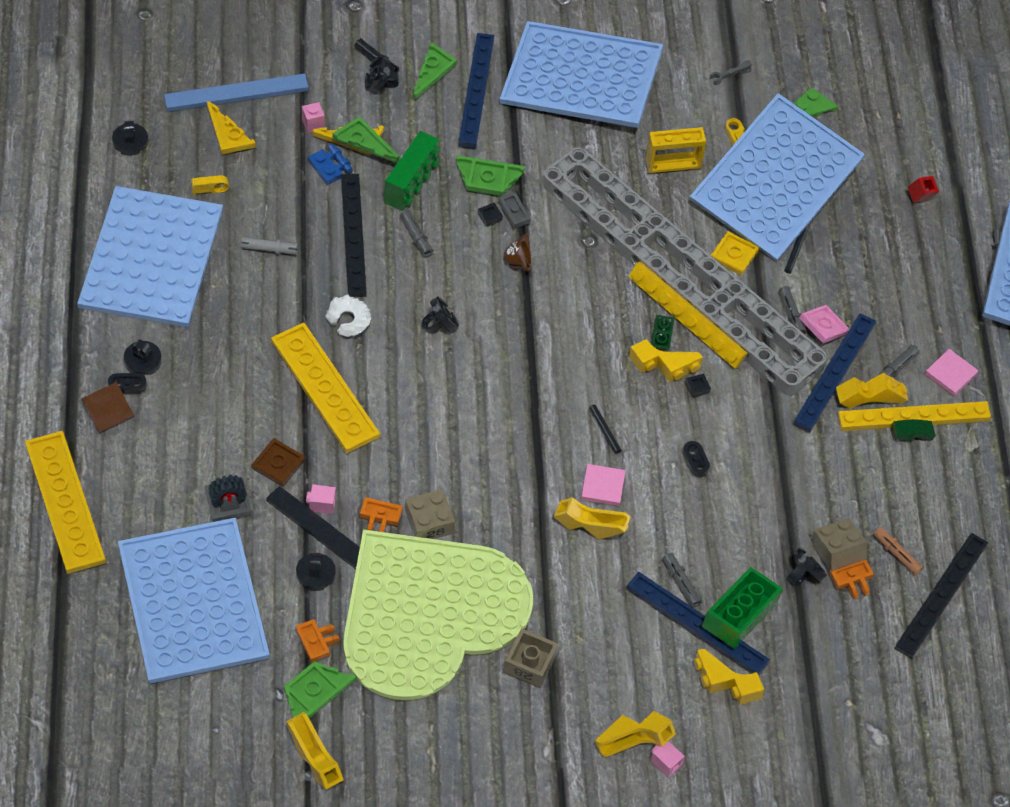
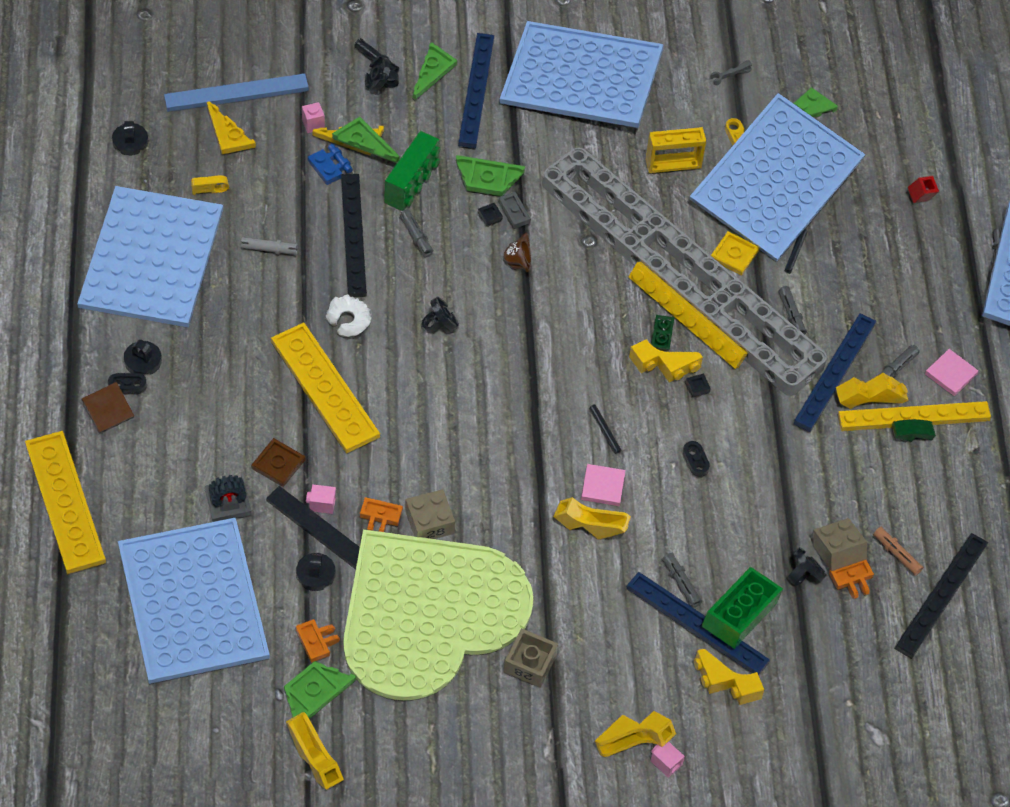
bright pink tile [799,305,850,343] -> none

